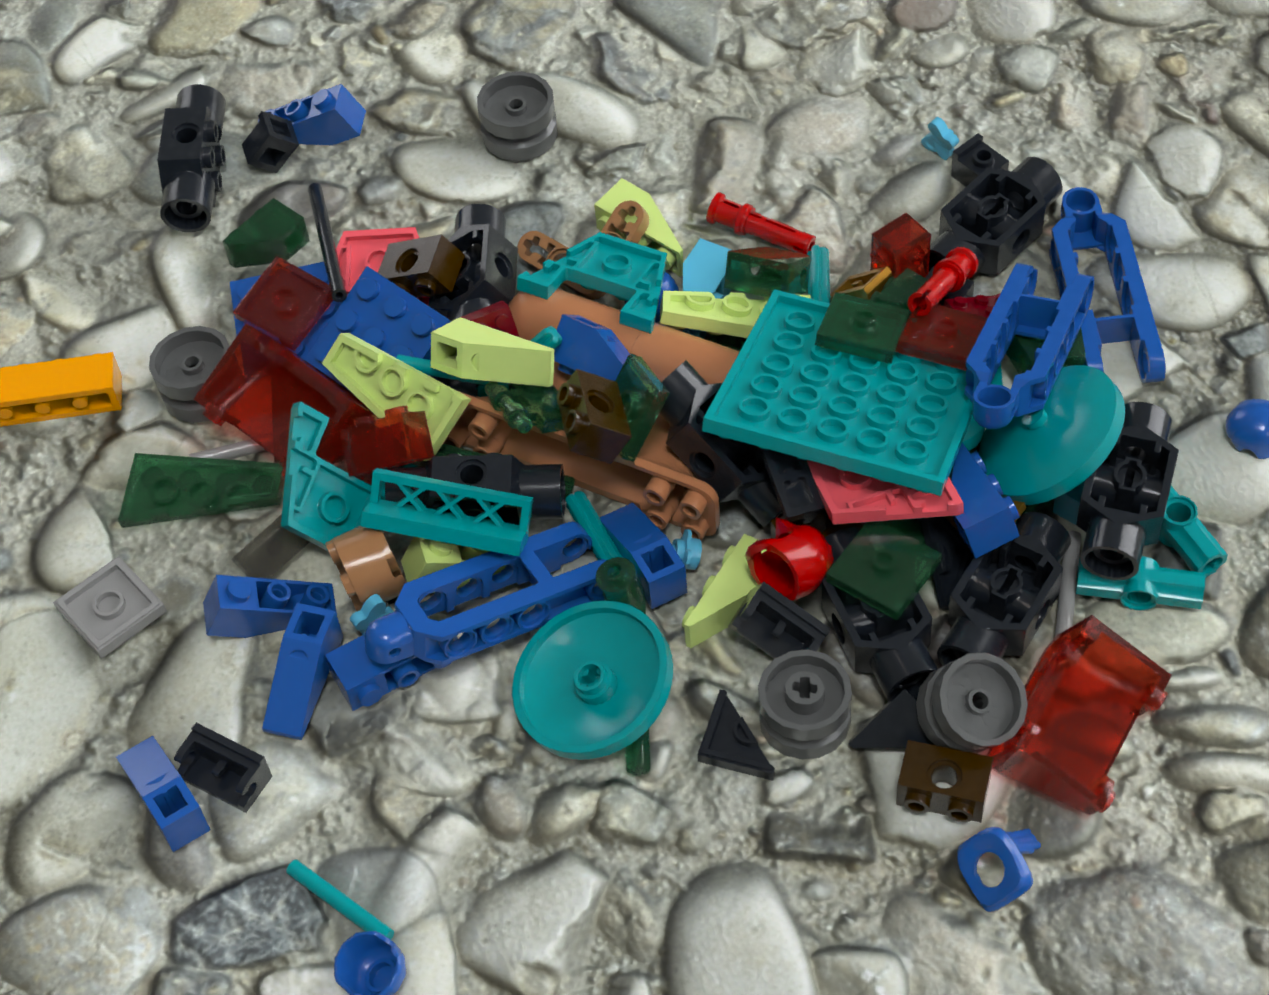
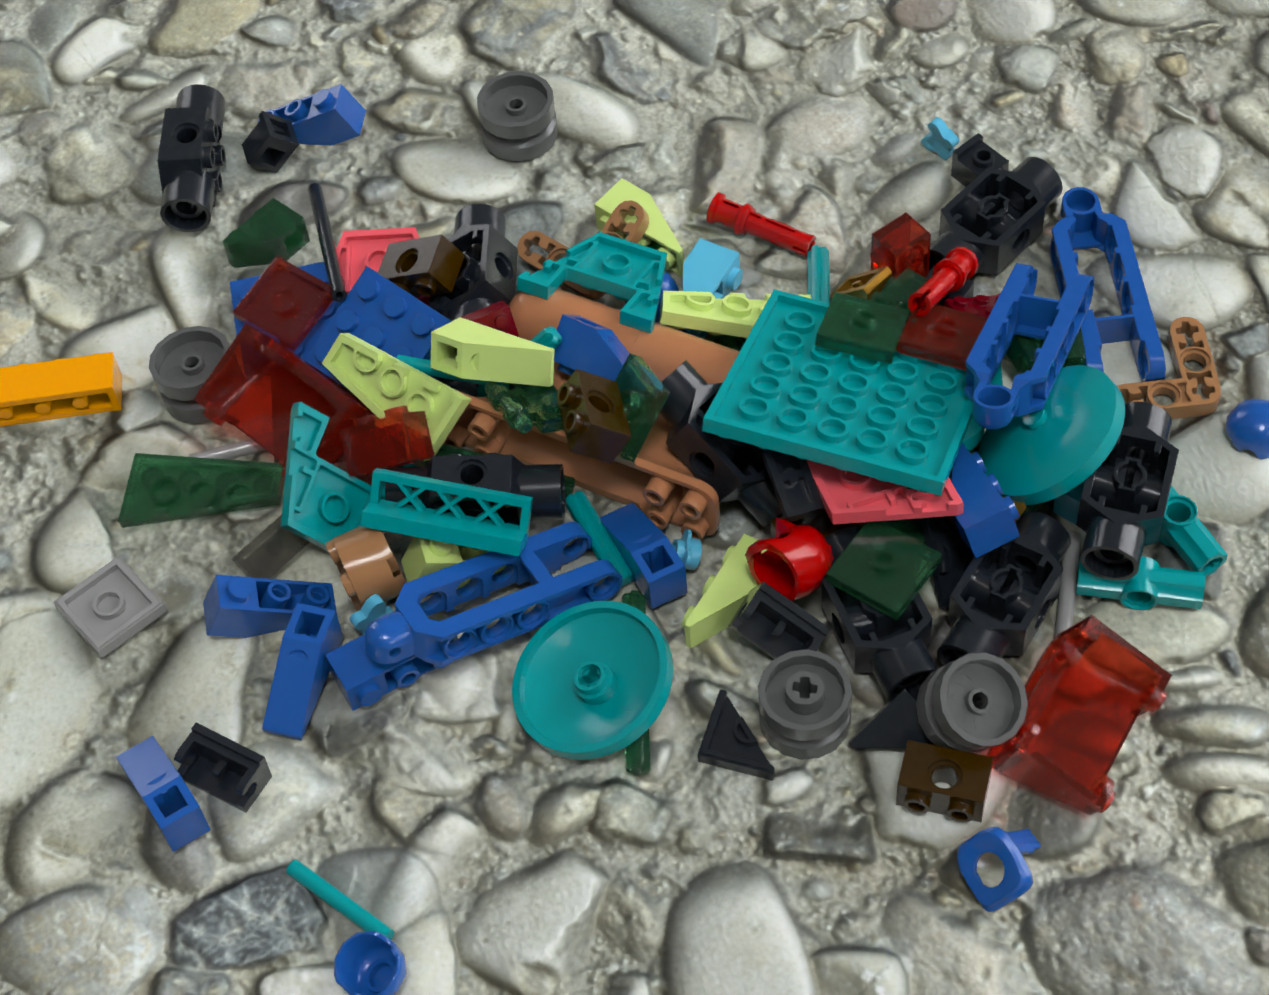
clear green brick [596,557,645,609] -> none
clear green torso [724,246,811,298] -> none
none -> medium nougat beam [1117,317,1221,419]

